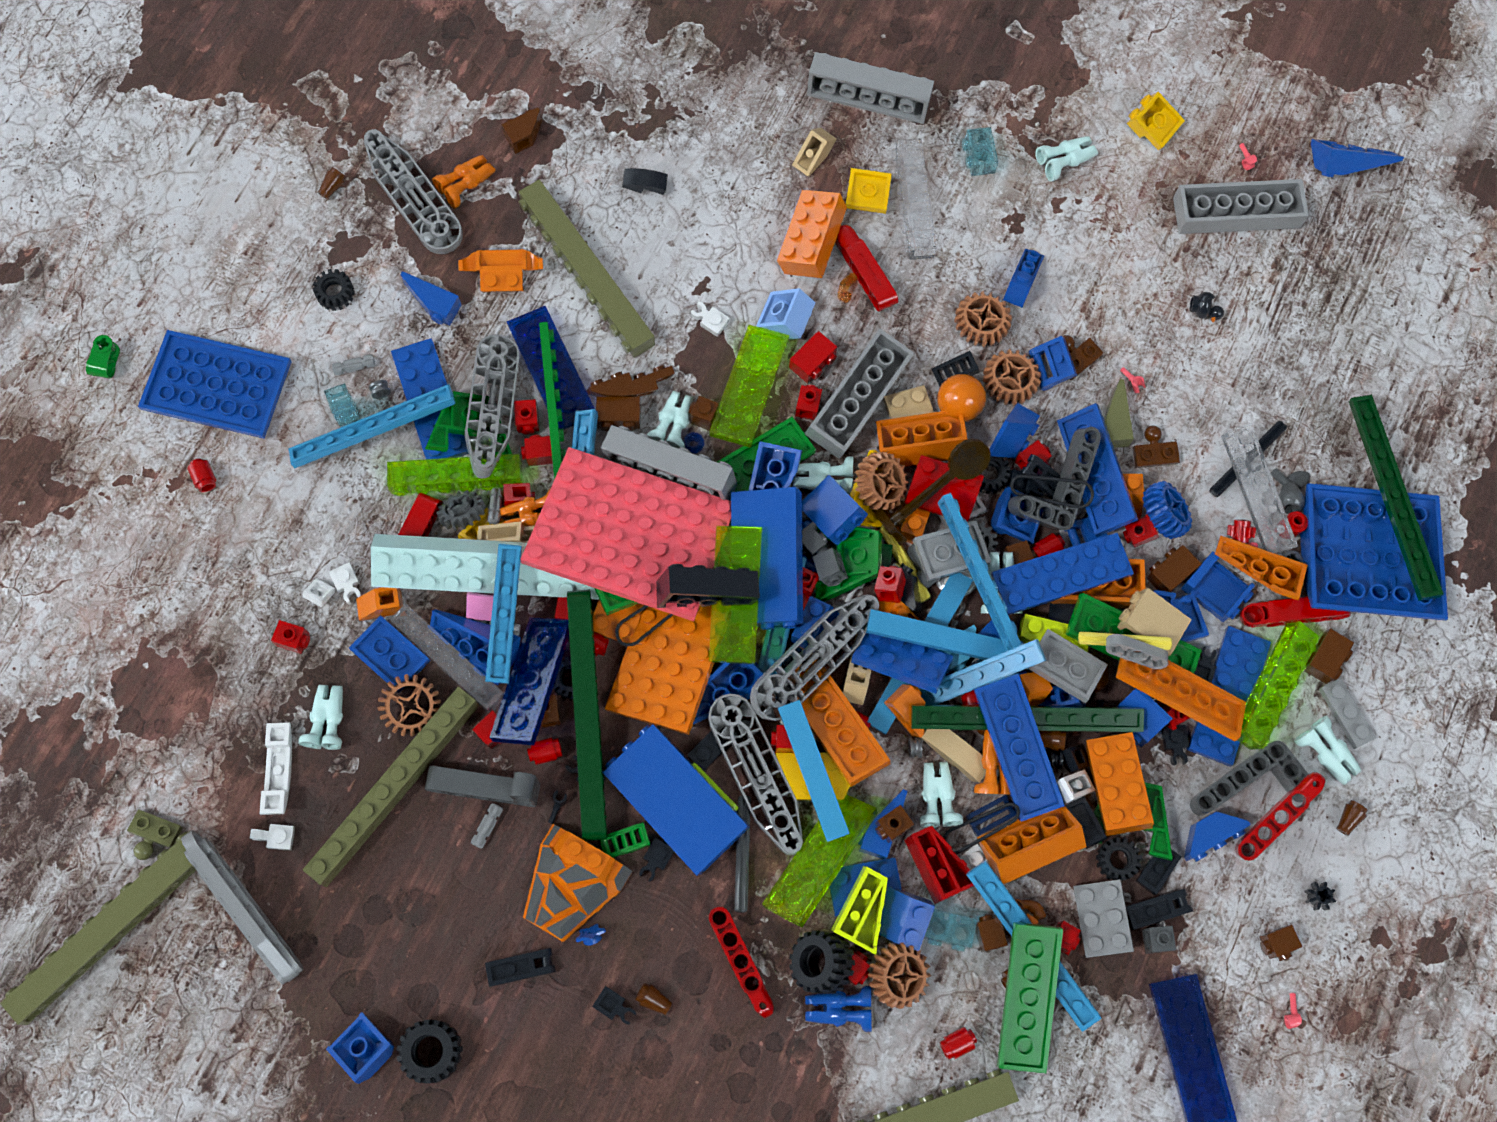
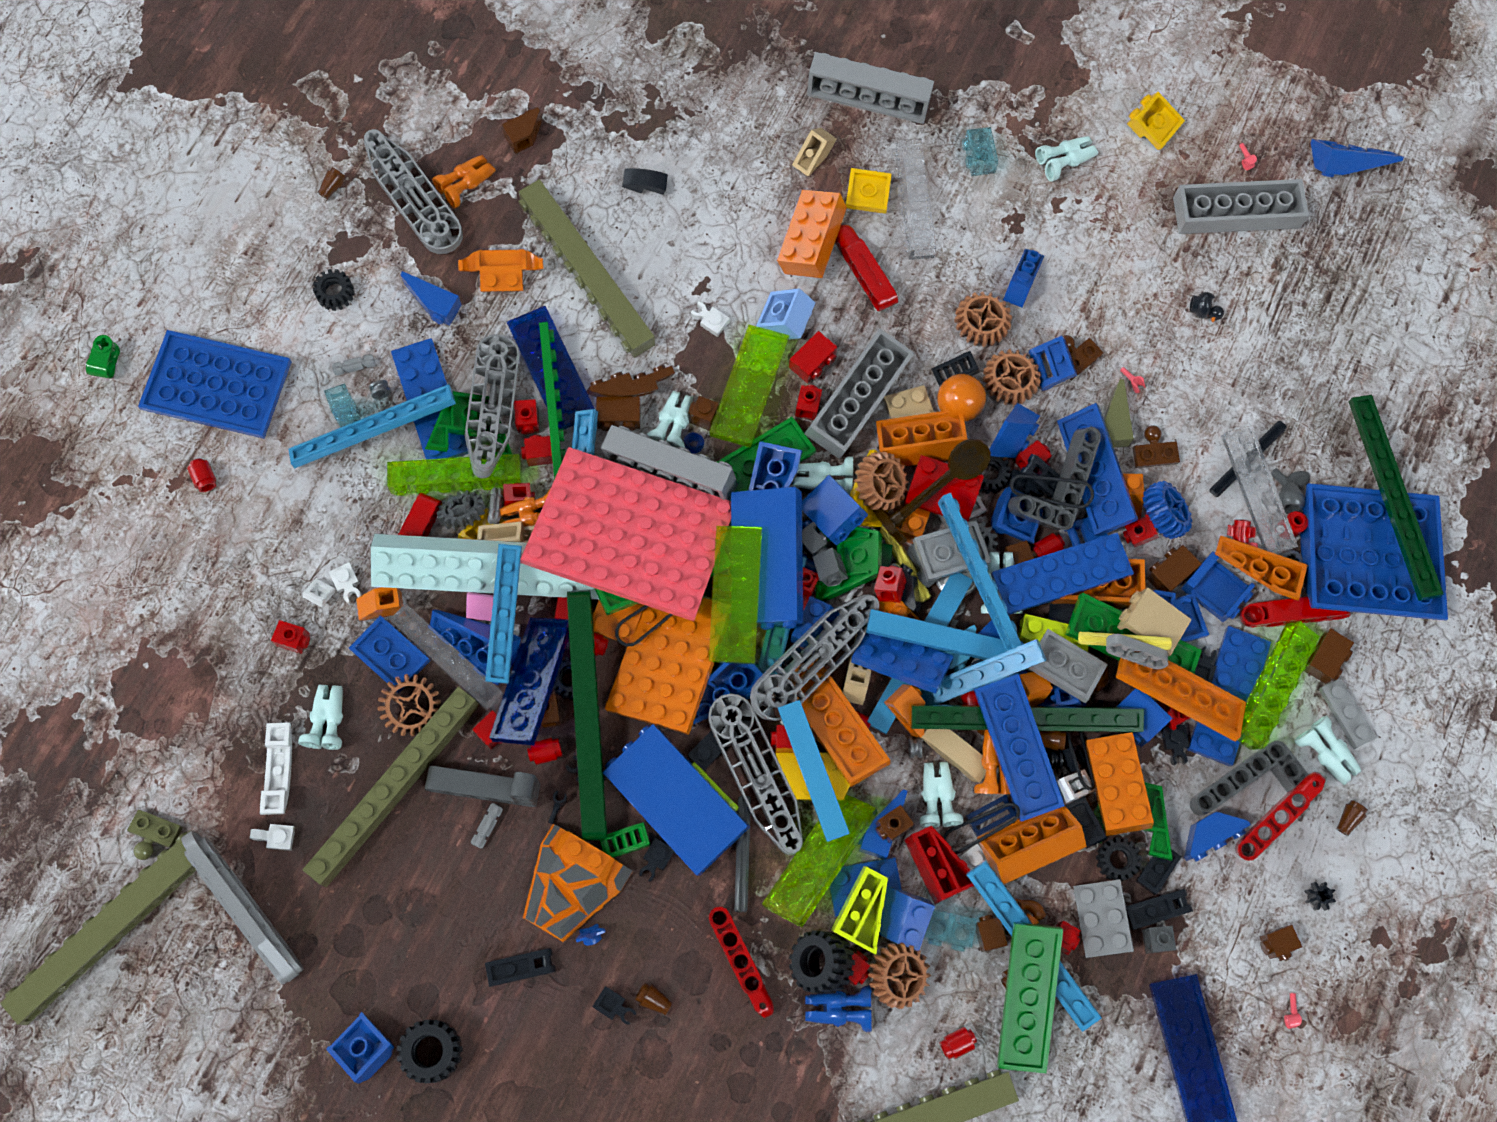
black wedge [656,564,760,608] -> none
clear orange arm [837,273,857,303] -> none
none -> black piece [1066,731,1095,791]

